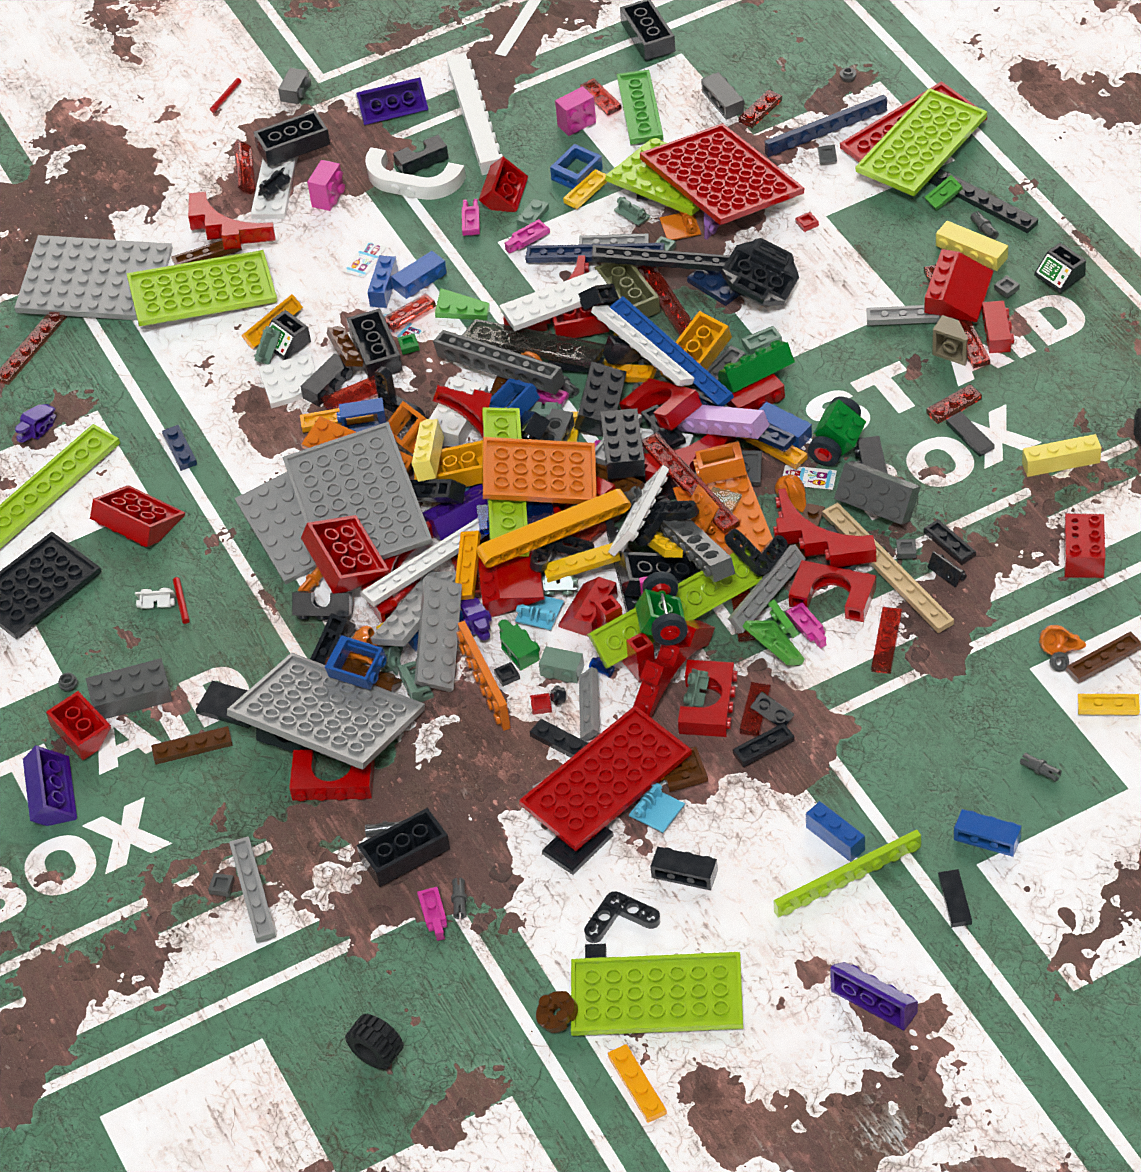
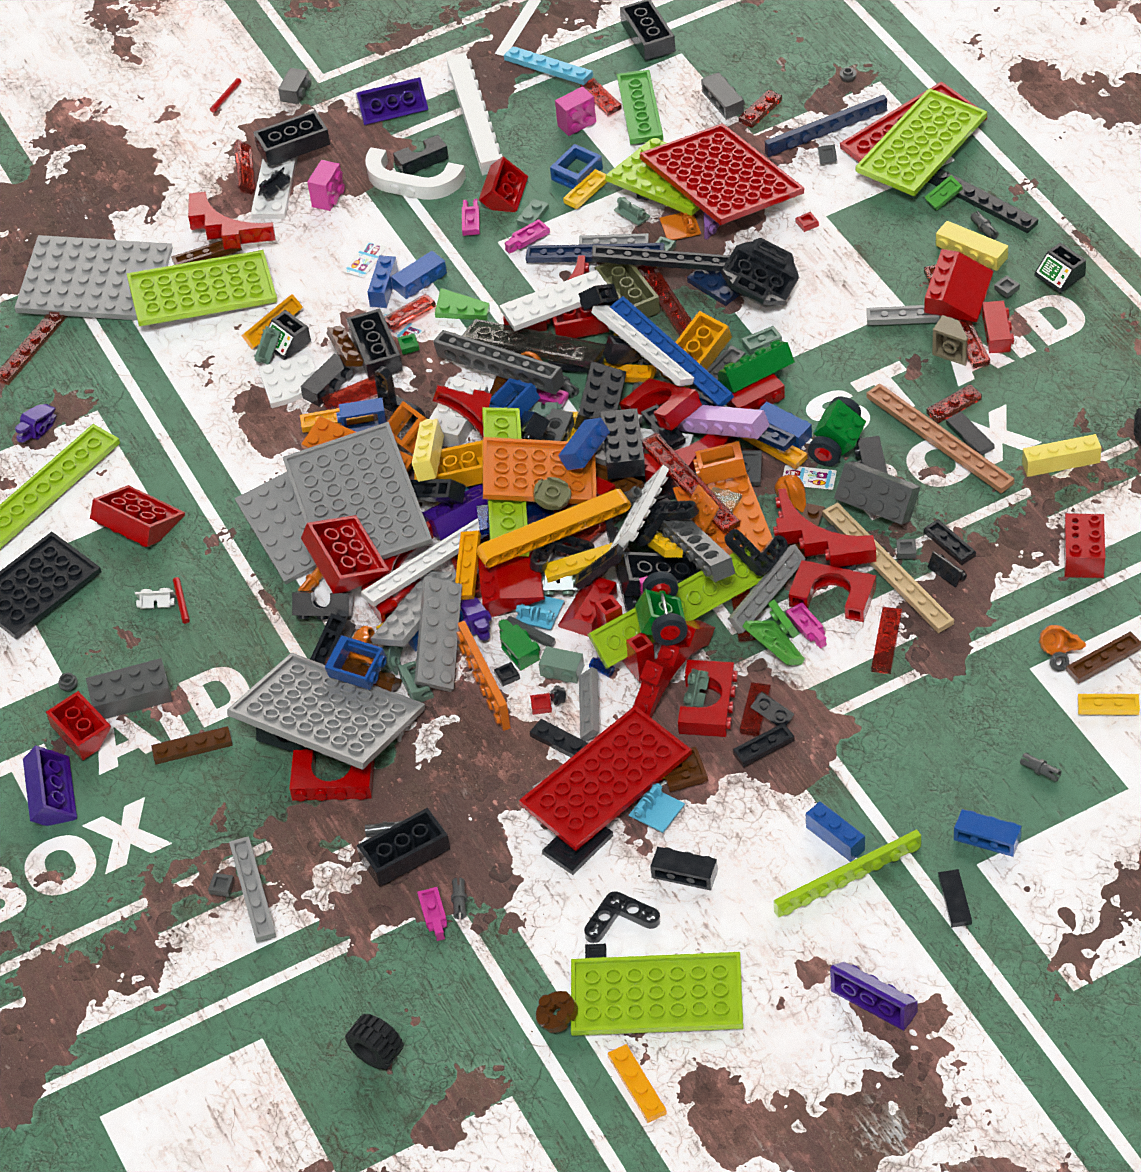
dark blue plate [162,425,197,471] -> none
black tile [195,680,251,728] -> none
none -> medium azure plate [504,46,593,85]
none -> dark grey axle [506,616,556,647]
none -> olive tile [533,477,571,510]
none -> blue brick [558,418,610,470]
none -> black plate [575,544,624,590]
none -> nougat plate [867,383,1014,493]

